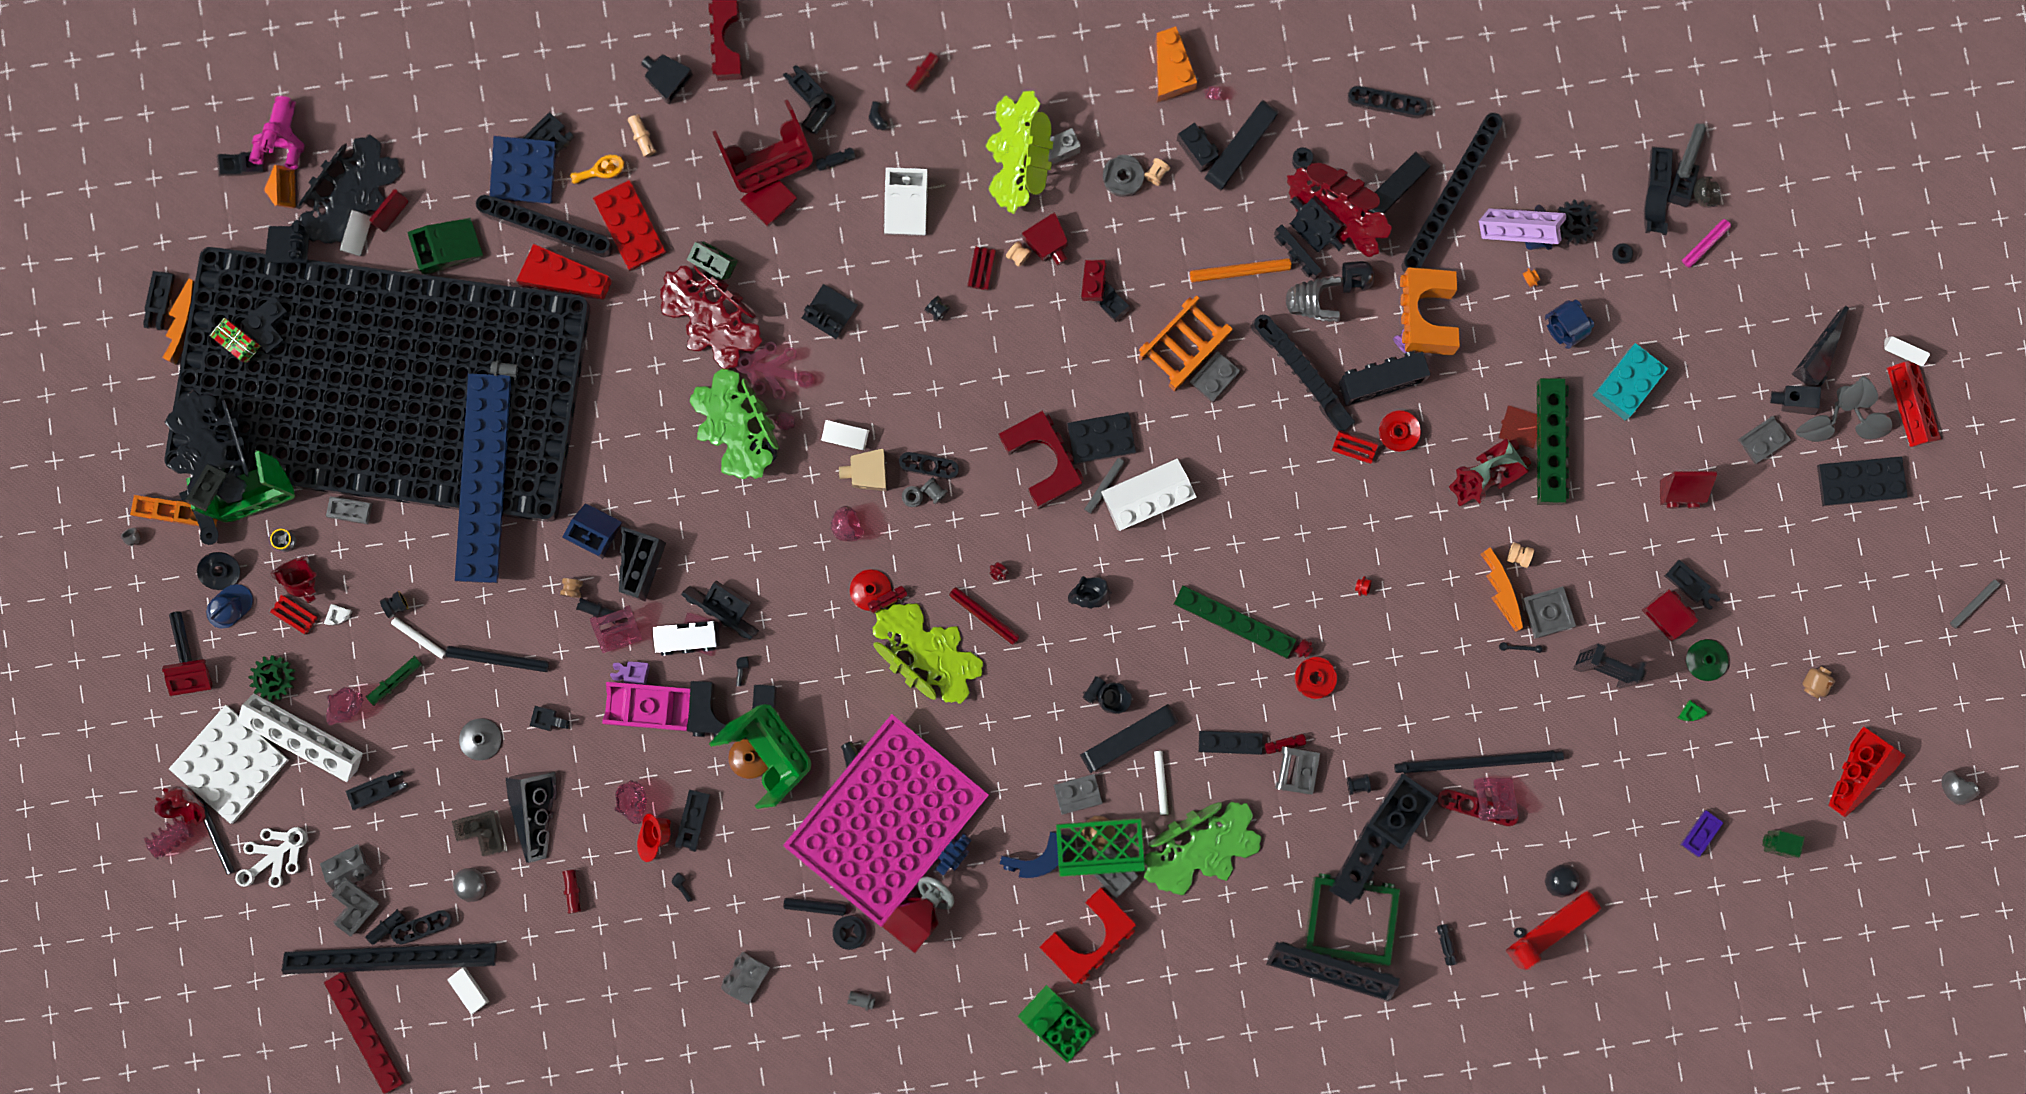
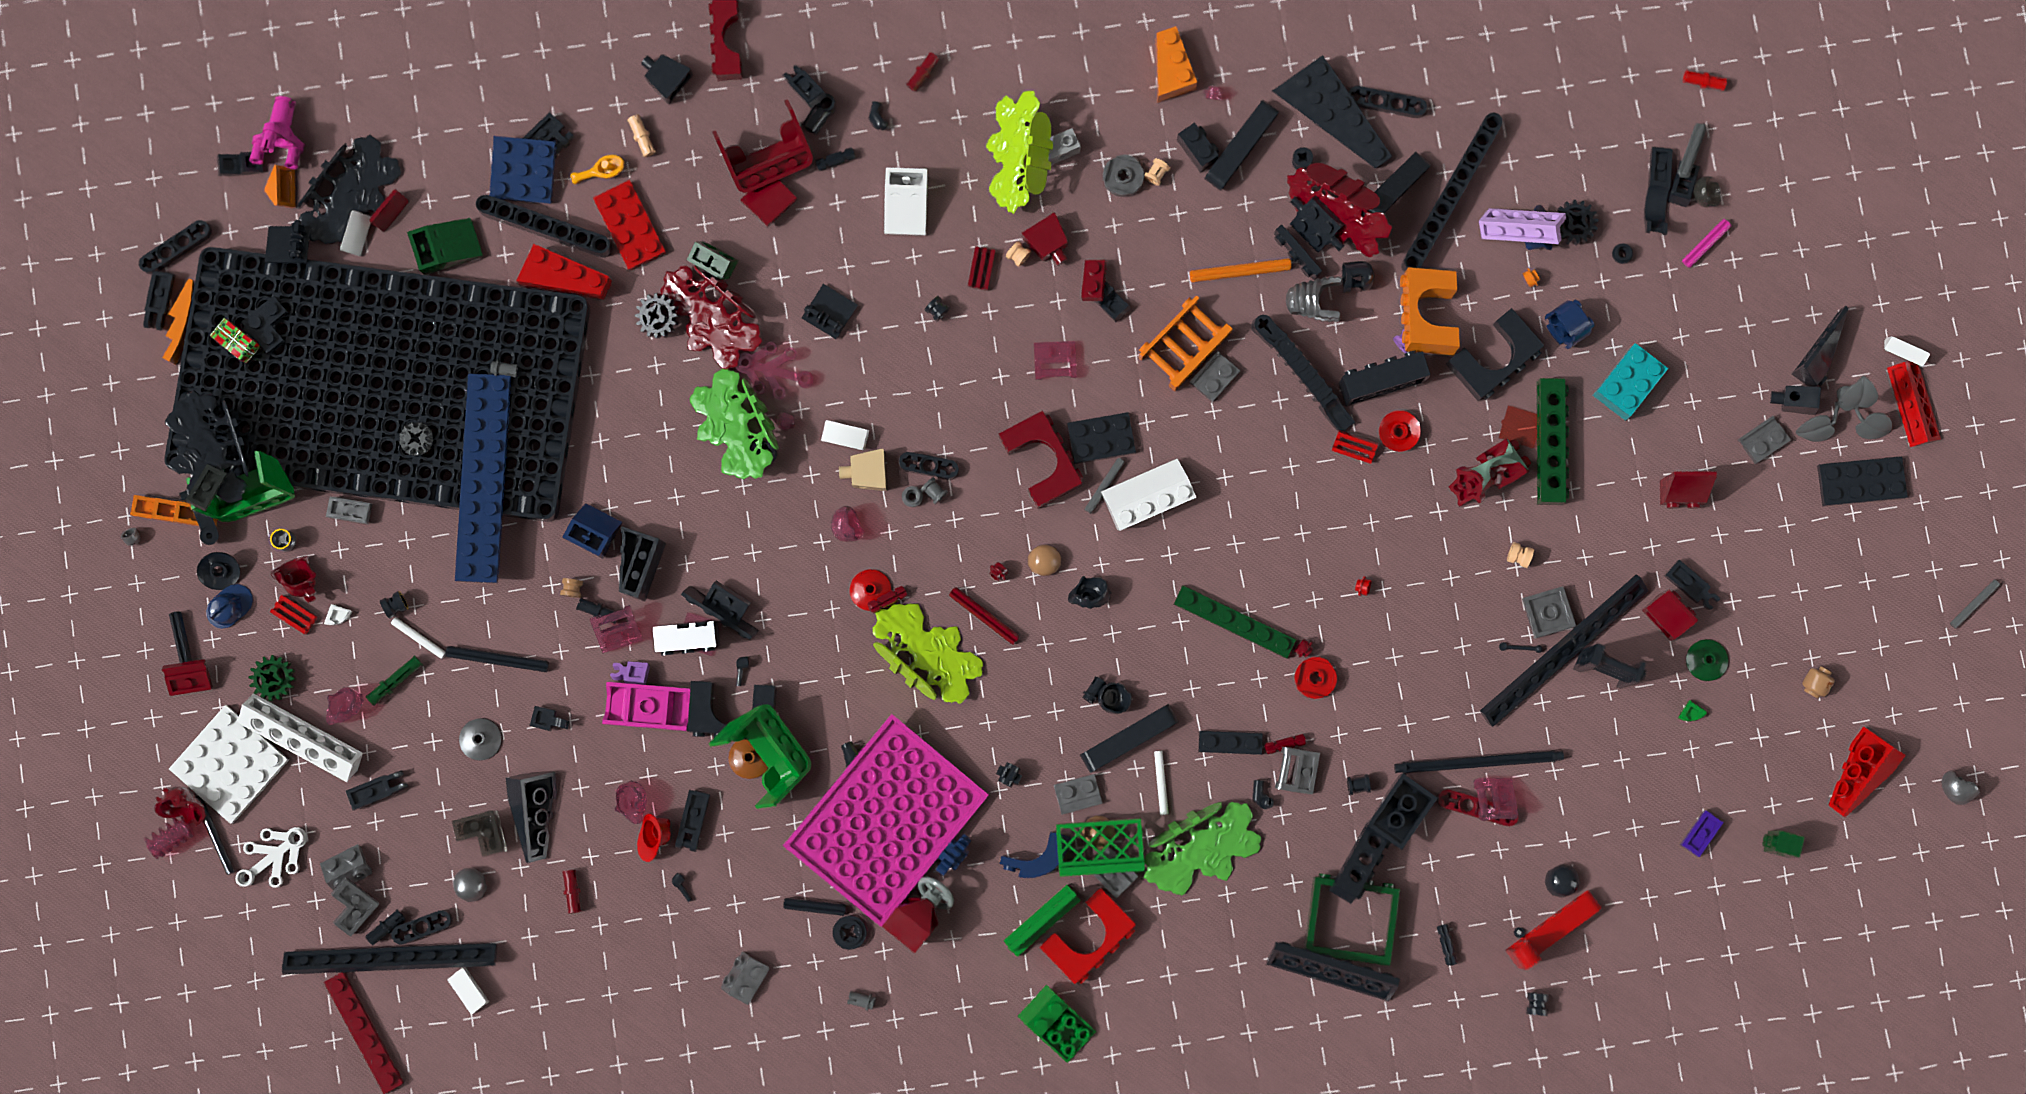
orange slope [1480,547,1523,632] -> none
none -> black beam [139,220,212,274]
none -> dark grey gear [399,422,433,456]
none -> gear [635,293,680,338]
none -> black gear [996,762,1022,788]
none -> green fence [1003,885,1081,957]
none -> medium nougat hair [1028,545,1061,576]
none -> clear pink plate [1034,341,1077,380]
none -> black arm [1252,780,1274,810]
none -> black wing [1272,55,1392,169]
none -> black arch [1446,308,1544,401]
none -> black plate [1480,574,1648,727]
none -> black wheel [1526,992,1549,1016]
none -> red pin [1683,69,1727,91]

